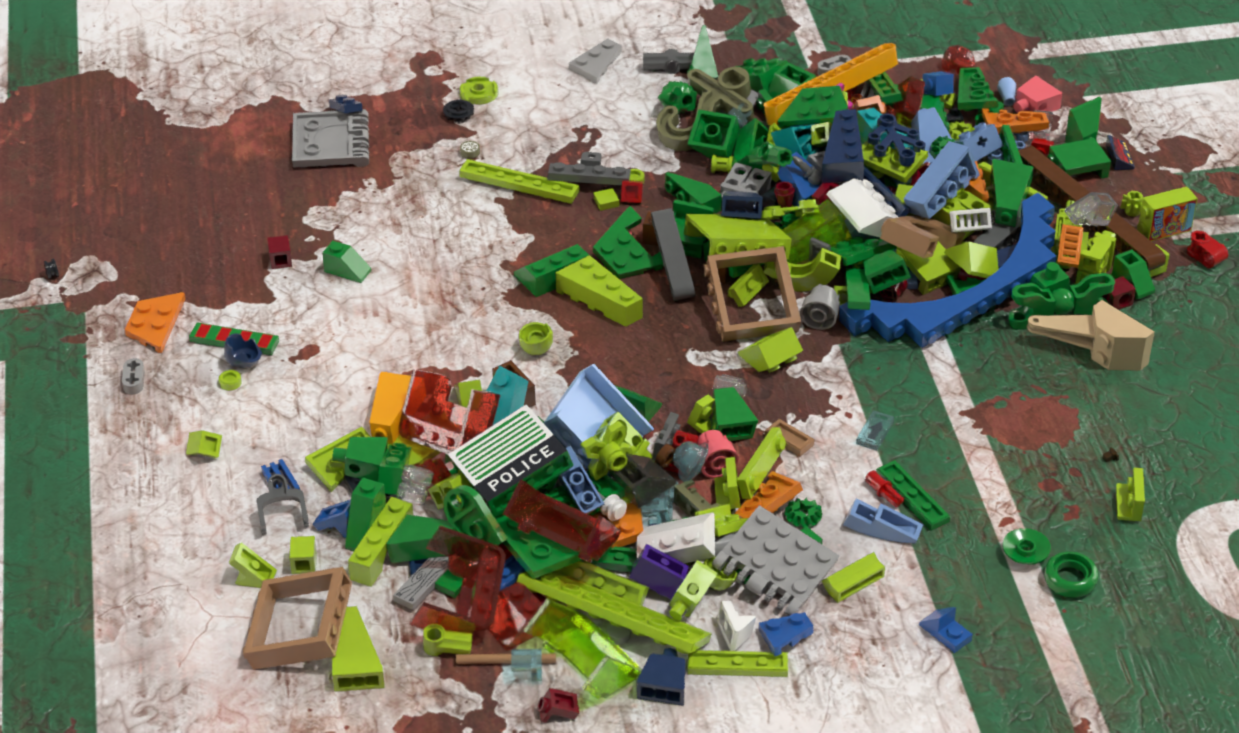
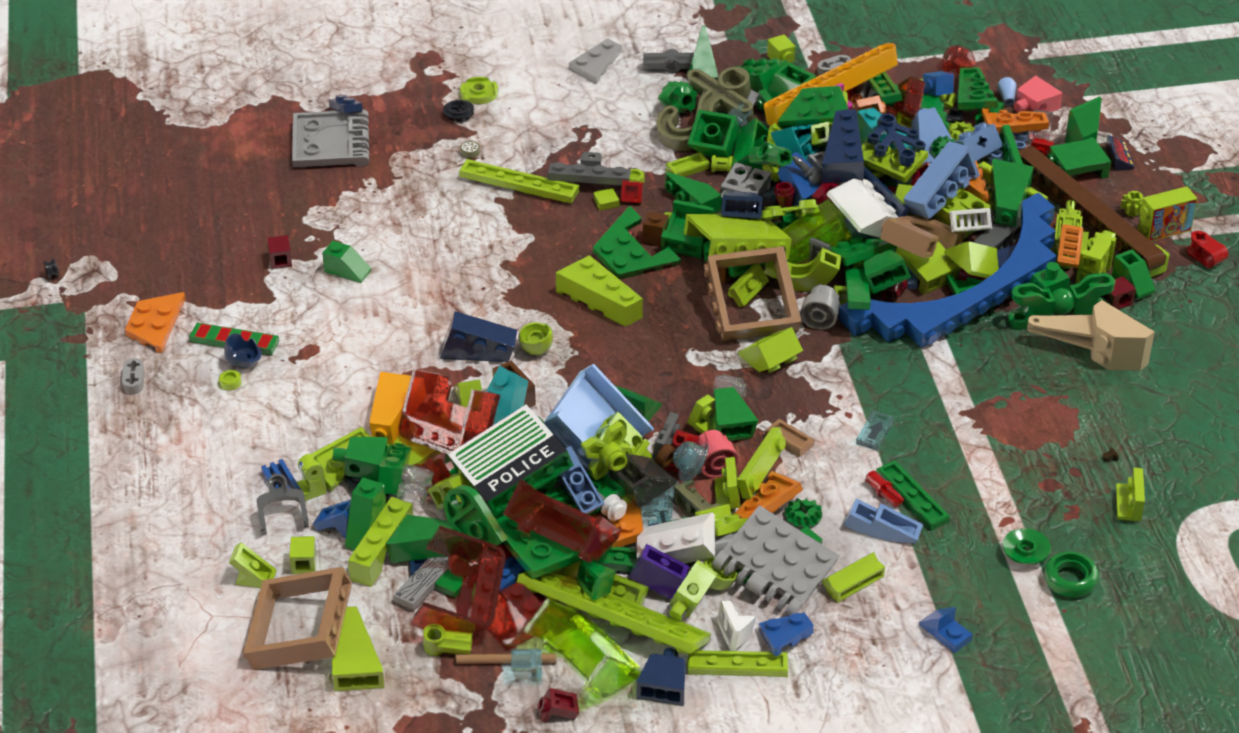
lime panel [186,430,222,458] -> none
green slope [514,244,589,297] -> none
dark grey beam [651,208,695,301] -> none
clear slope [1064,192,1118,226] -> none
none -> lime leg [297,454,327,501]
none -> dark blue wedge [440,311,517,362]
none -> green slope [576,559,616,600]
none -> lime tile [666,152,710,177]
none -> lime brick [767,35,796,63]

